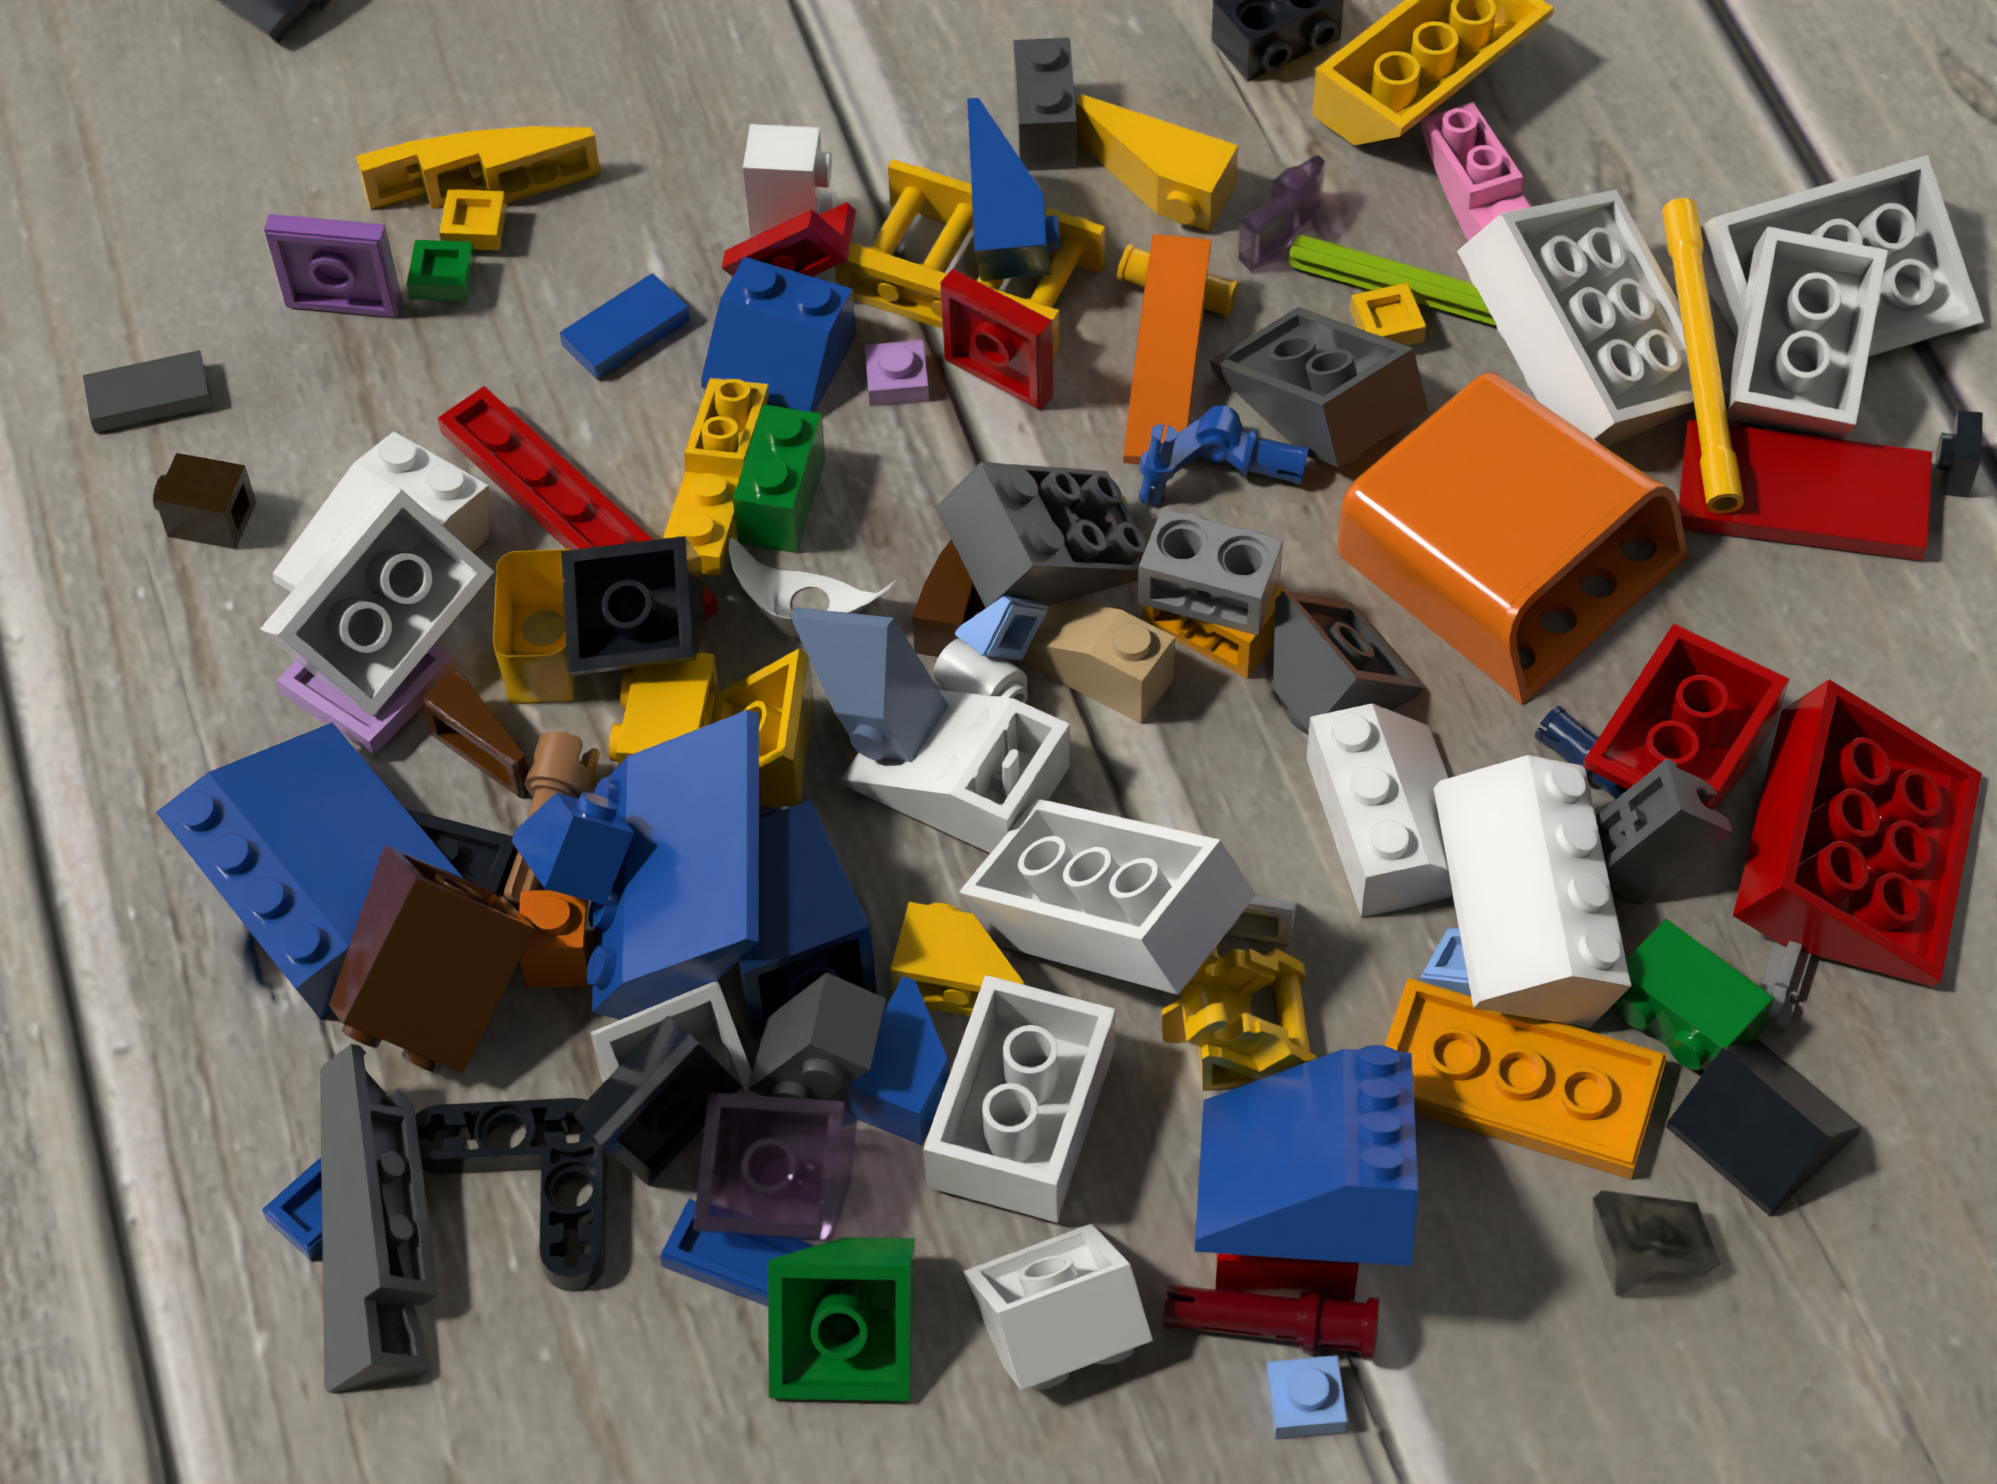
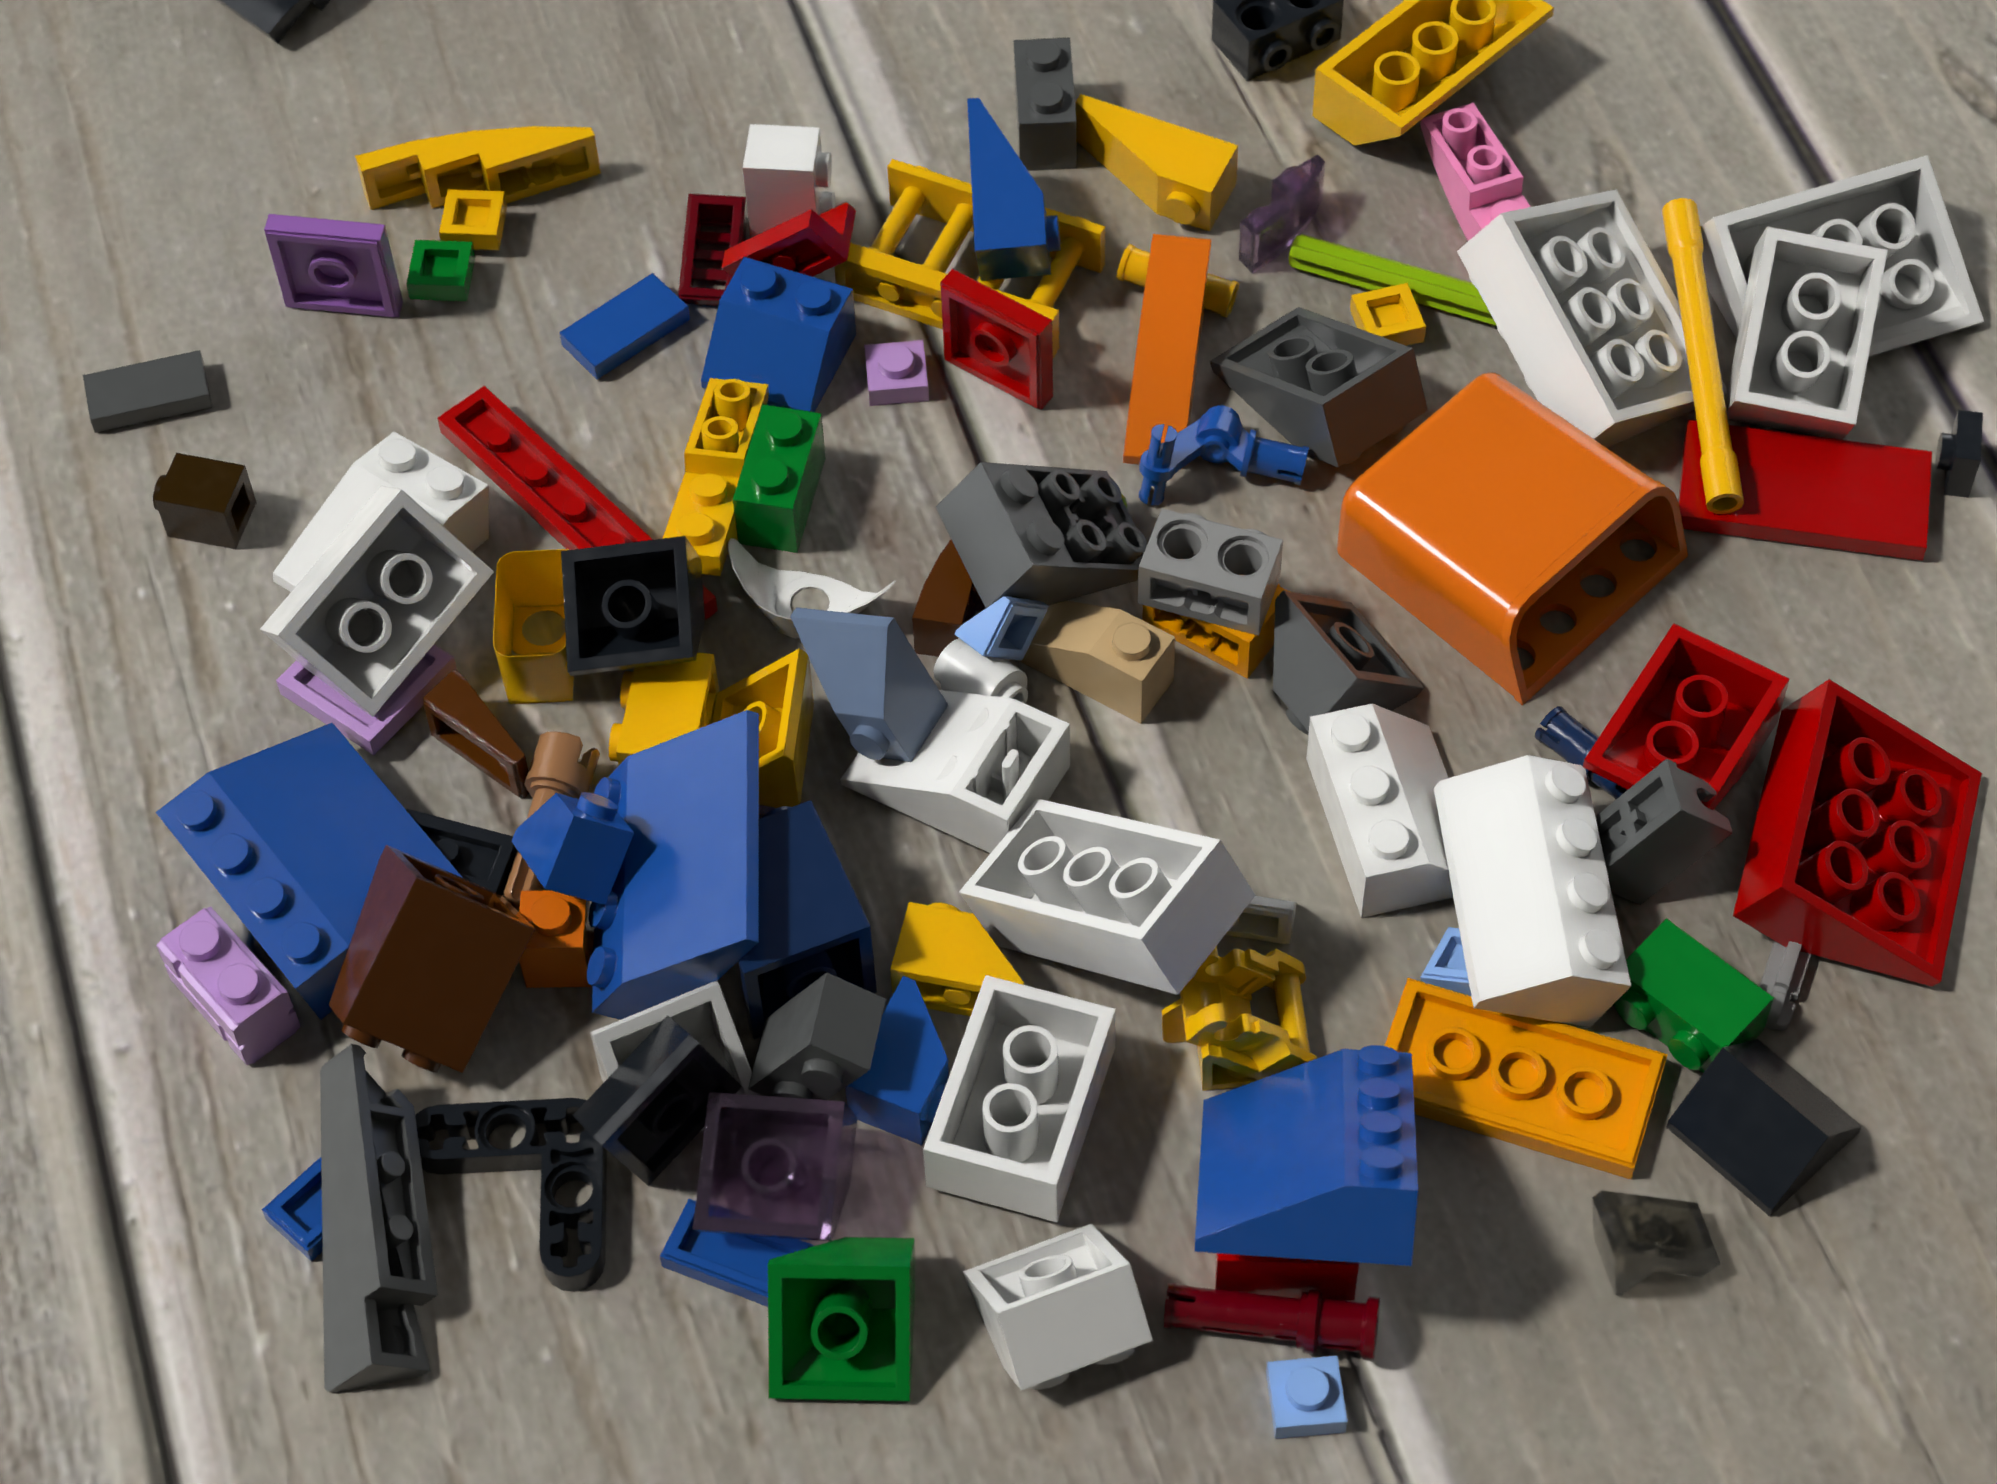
none -> lavender brick [156,907,300,1066]
none -> dark red slope [678,193,748,306]

